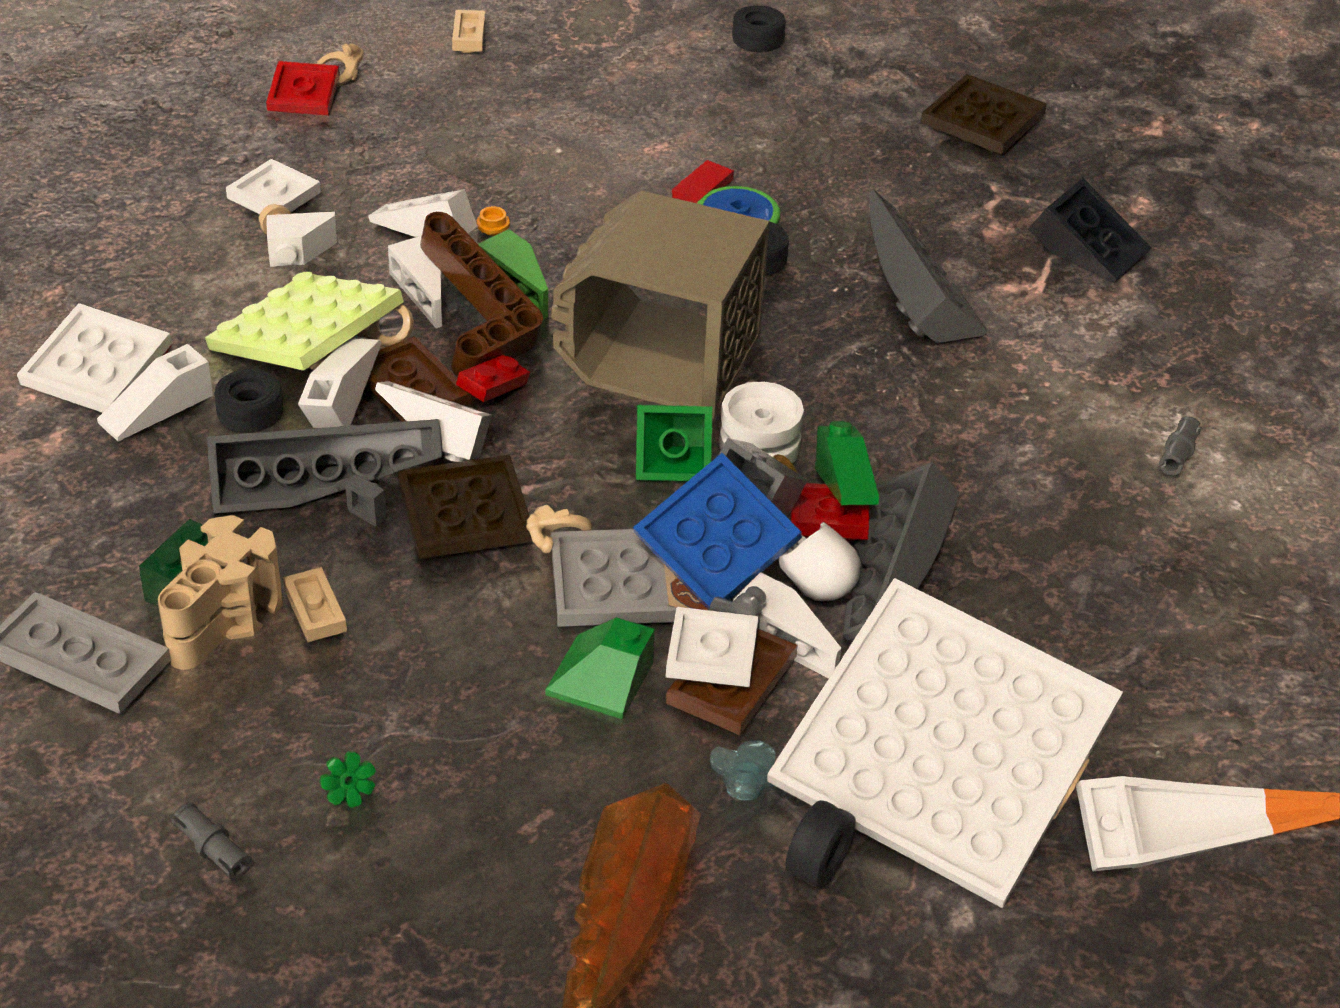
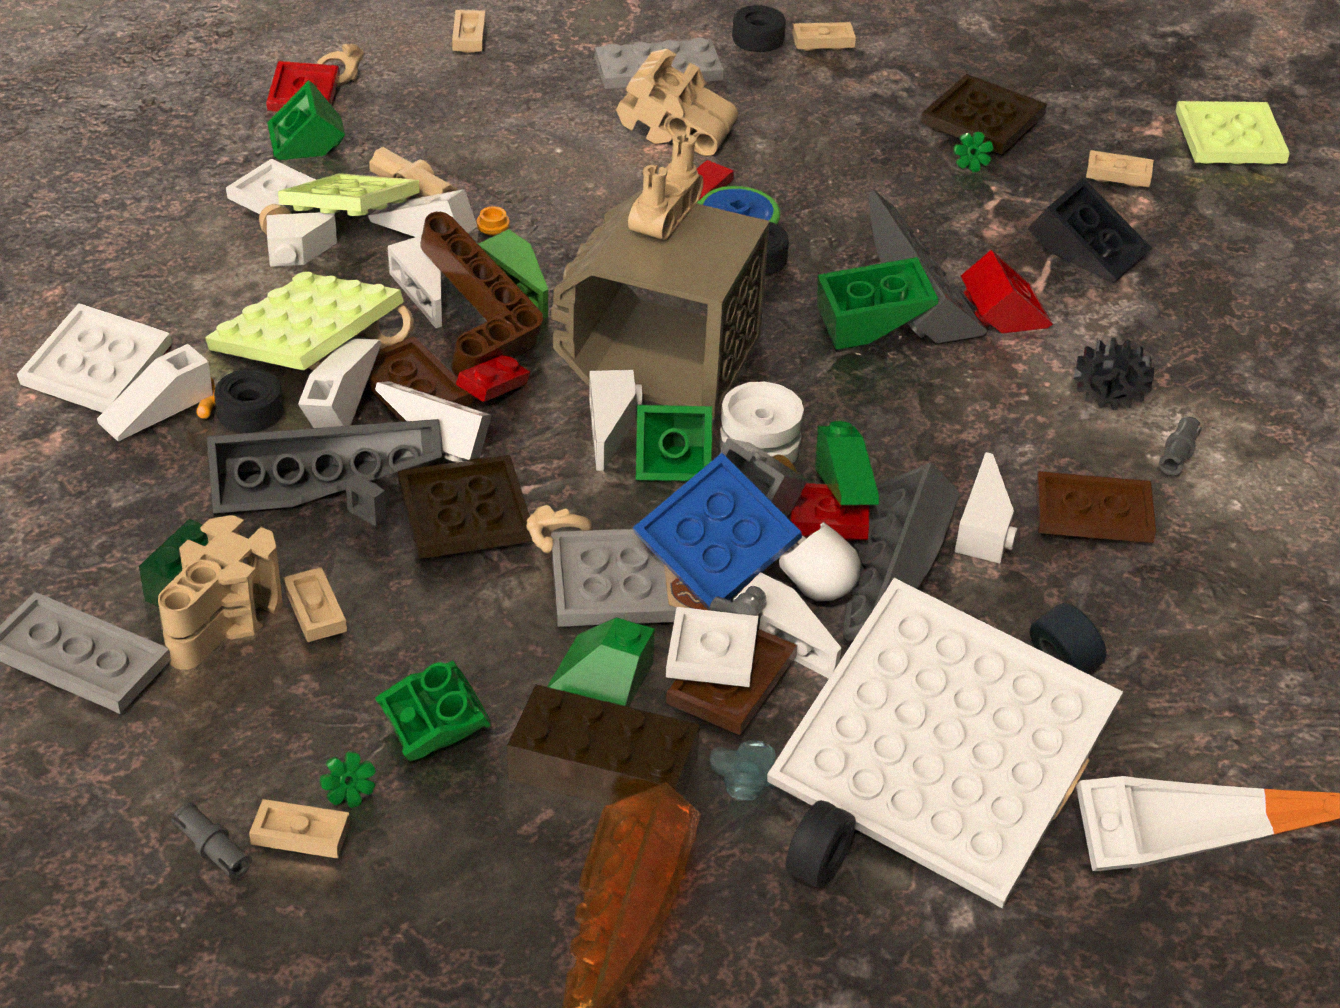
none -> light orange piece [197,377,216,419]
none -> tan plate [249,799,350,858]
none -> green slope [267,80,345,160]
none -> yellowish green plate [278,173,420,216]
none -> tan piece [369,147,457,199]
none -> green slope [375,660,492,761]
none -> dark brown piece [507,684,700,822]
none -> white slope [589,370,642,471]
none -> light grey plate [595,38,724,89]
none -> tan connector [616,49,738,156]
none -> tan piece [628,133,703,240]
none -> tan plate [792,22,856,51]
none -> green slope [817,257,938,350]
none -> green plant [953,132,993,172]
none -> white slope [955,452,1018,563]
none -> red slope [960,249,1053,334]
none -> black wheel [1029,603,1107,674]
none -> reddish brown plate [1036,471,1156,543]
none -> black gear [1074,338,1154,410]
none -> tan plate [1086,150,1153,187]
none -> yellowish green plate [1175,101,1290,165]

